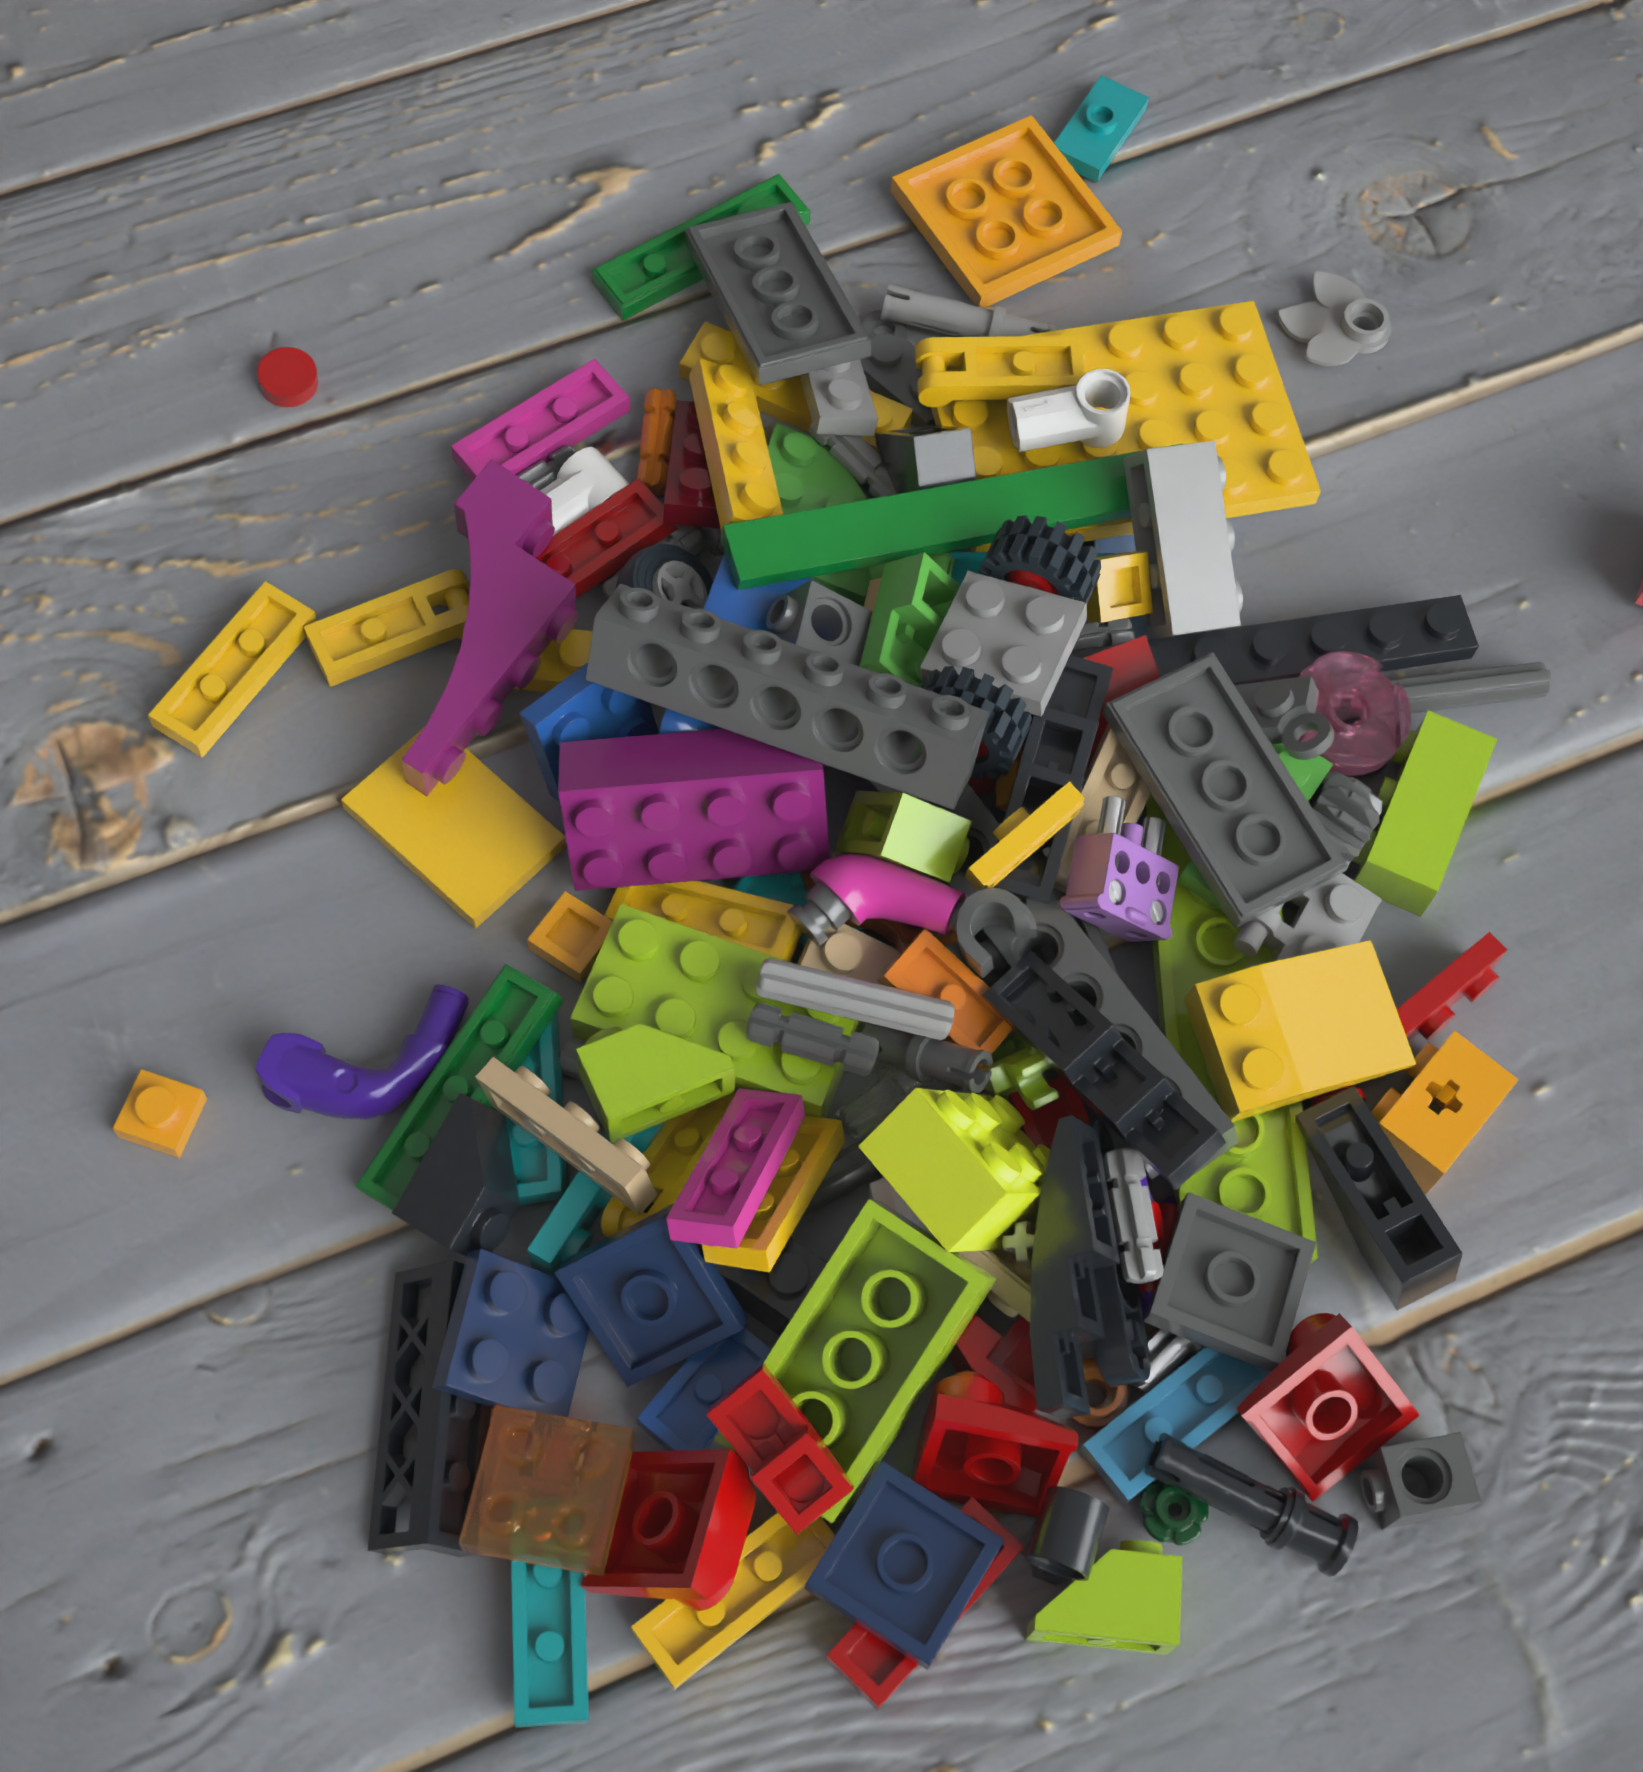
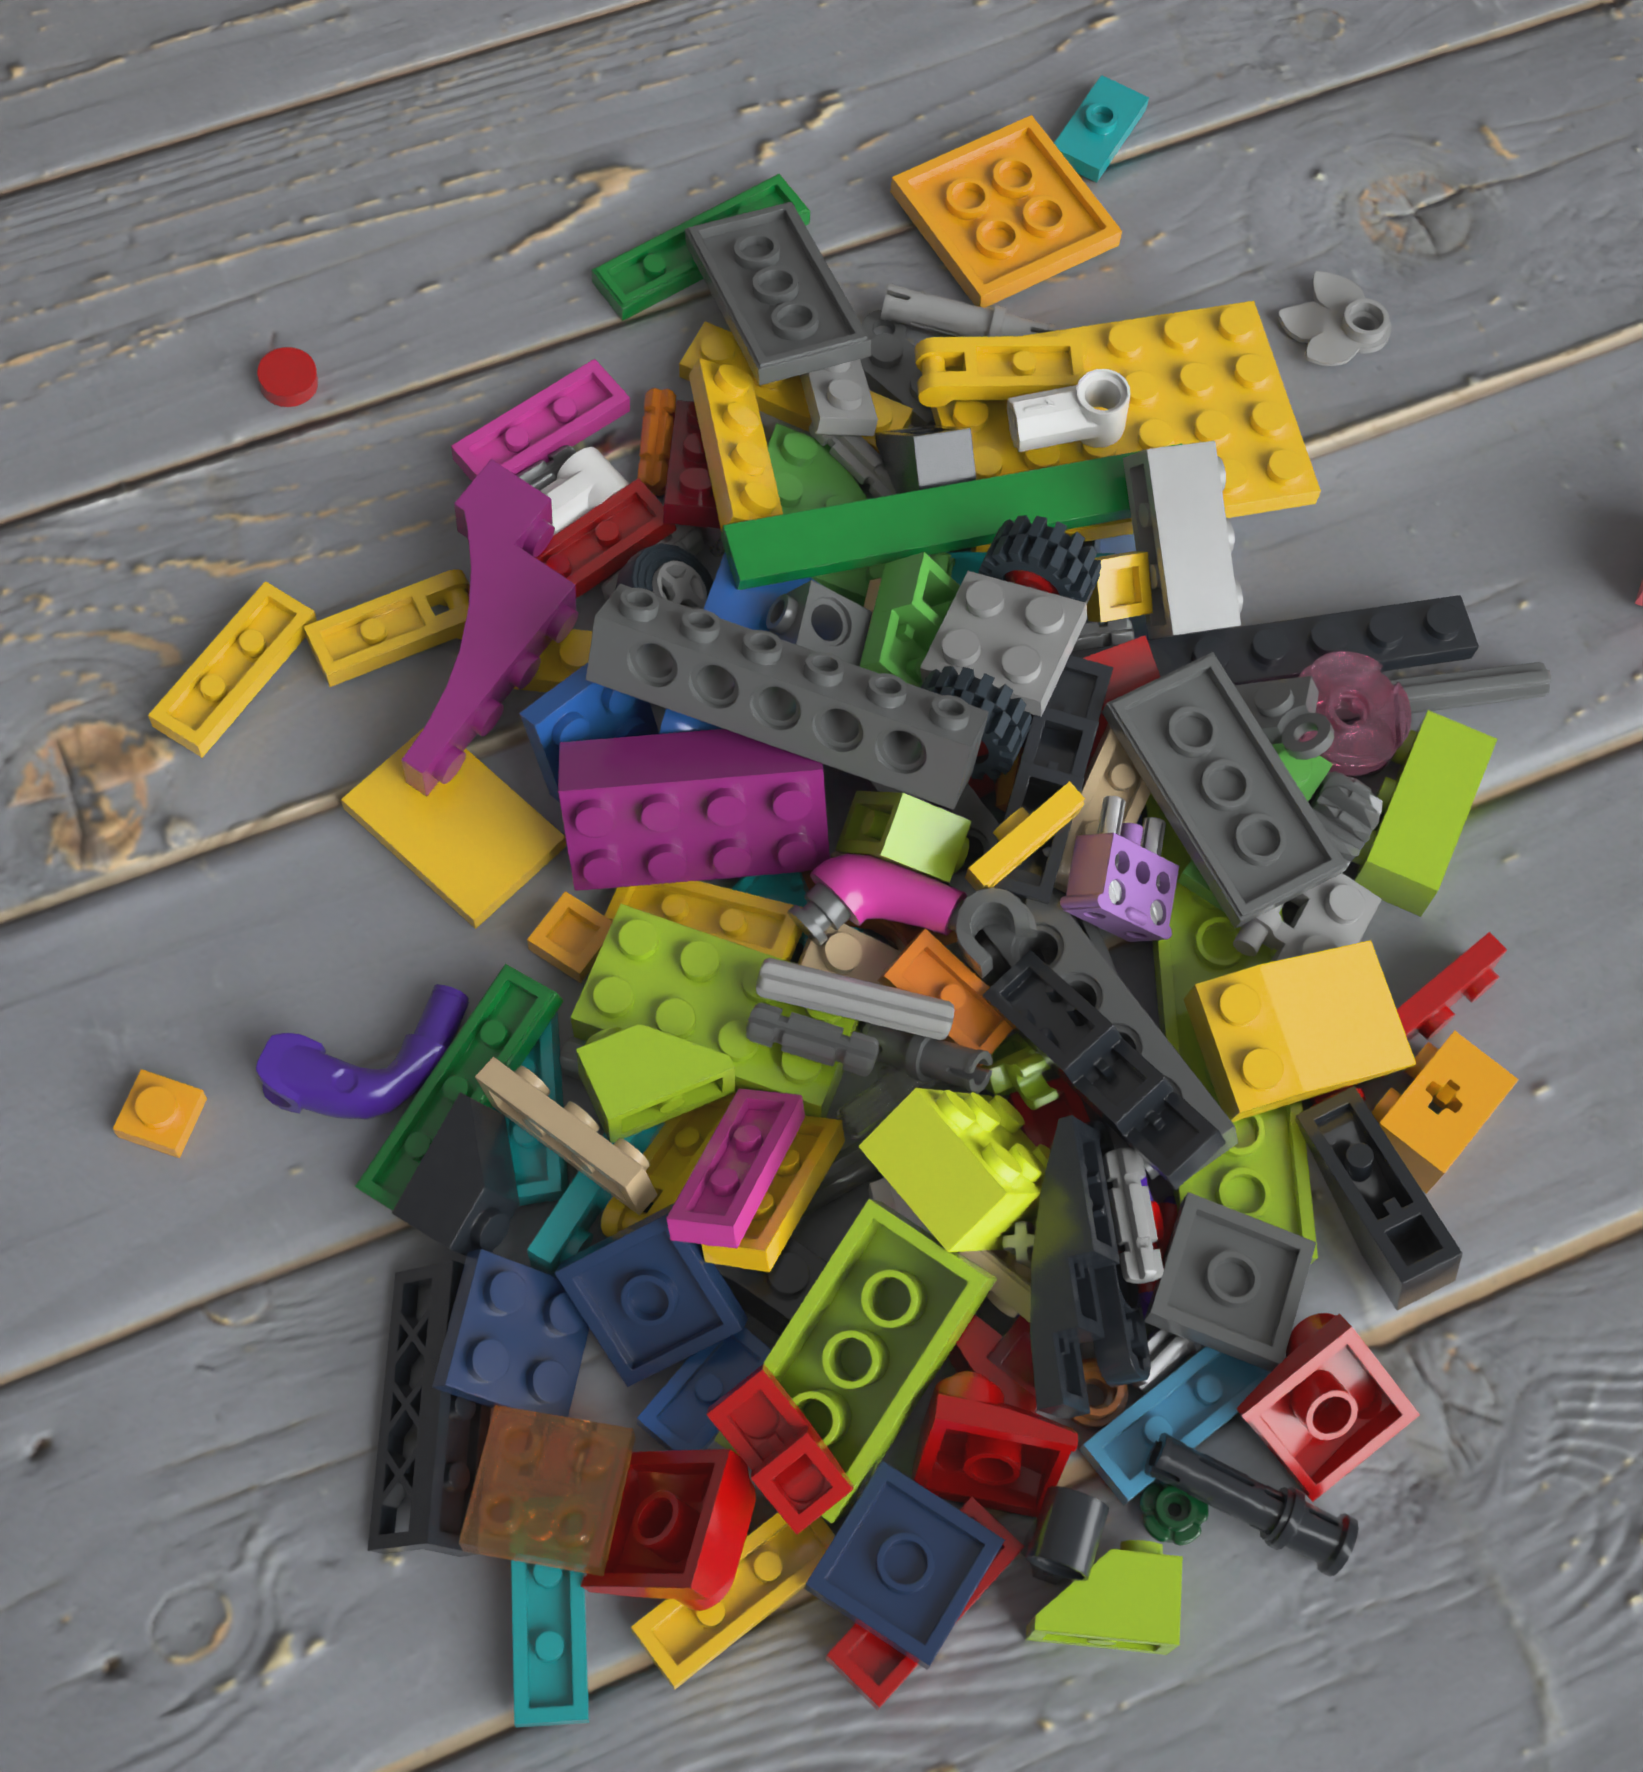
dark grey brick [1361,1432,1481,1530] -> none

